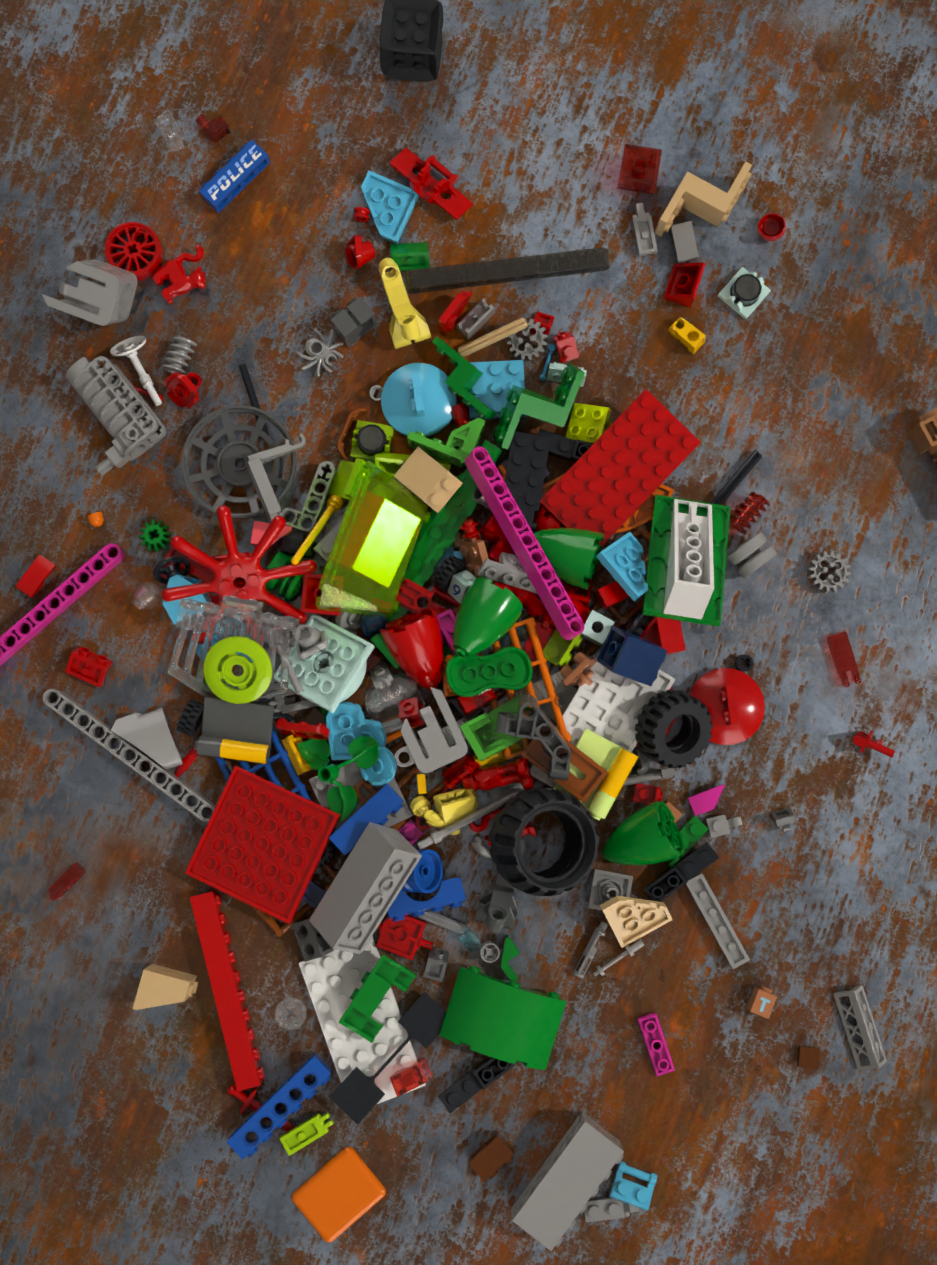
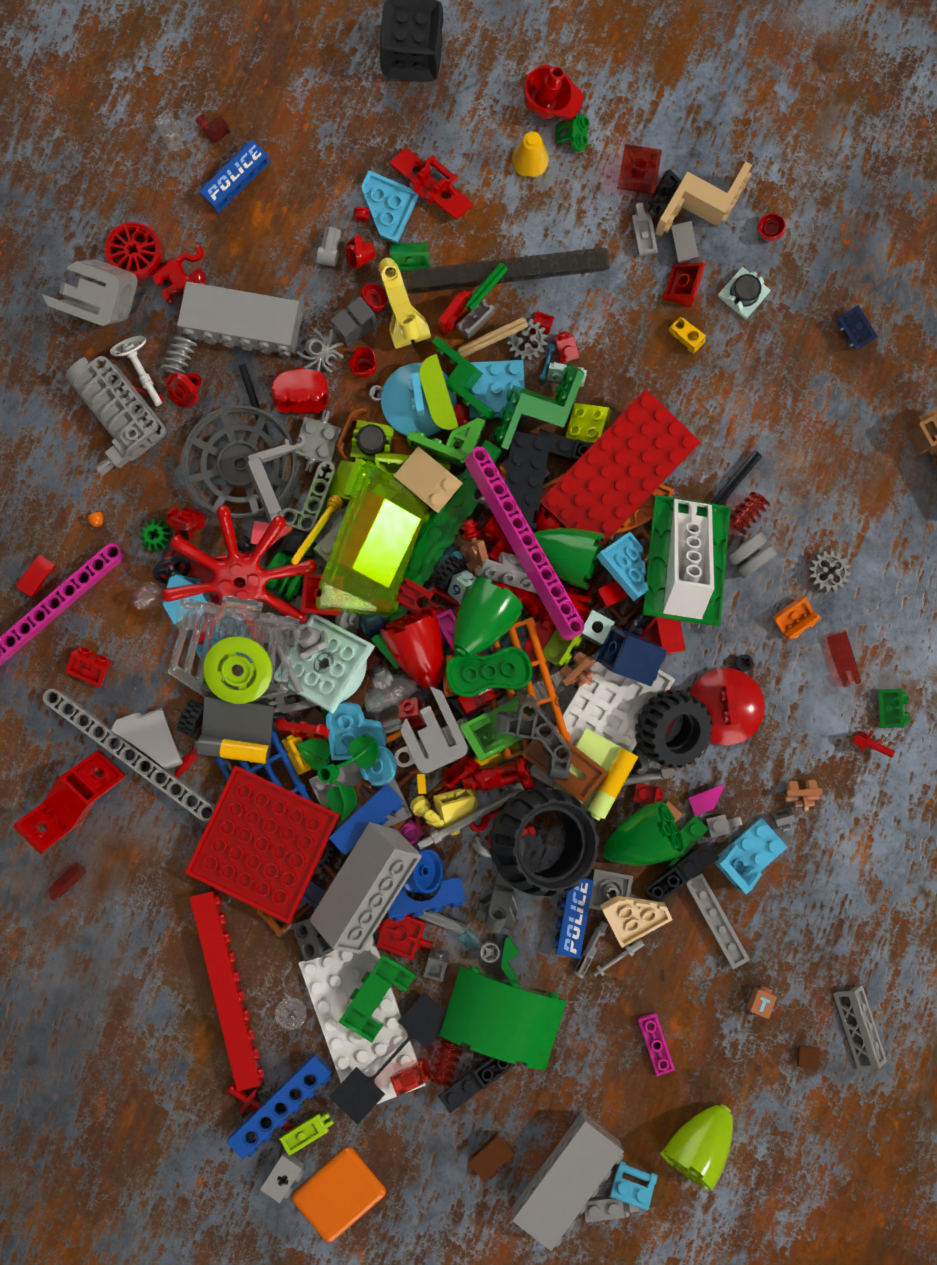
tan slope [133,964,198,1010] -> none
none -> red bracket [13,750,125,854]
none -> red tile [167,507,206,542]
none -> light grey brick [177,281,303,357]
none -> black hinge [237,536,252,552]
none -> light grey brick [260,1150,304,1203]
none -> red animal [271,367,329,415]
none -> light grey plate [295,410,341,473]
none -> light grey piece [317,227,341,267]
none -> red hair [349,346,377,378]
none -> red hair [359,284,388,312]
none -> lime brick [419,354,459,430]
none -> clear red piece [429,1040,463,1087]
none -> green axle [465,263,508,311]
none -> yellow cone [512,132,549,177]
none -> red piece [523,65,584,119]
none -> blue brick [553,878,594,959]
none -> green bracket [555,114,590,152]
none -> black hinge [648,169,682,220]
none -> lime cylinder [660,1104,733,1191]
none -> medium azure bracket [714,818,788,894]
none -> orange bracket [772,595,821,640]
none -> nougat hips [784,780,823,812]
none -> dark blue bracket [837,305,878,350]
none -> green bracket [878,689,910,728]

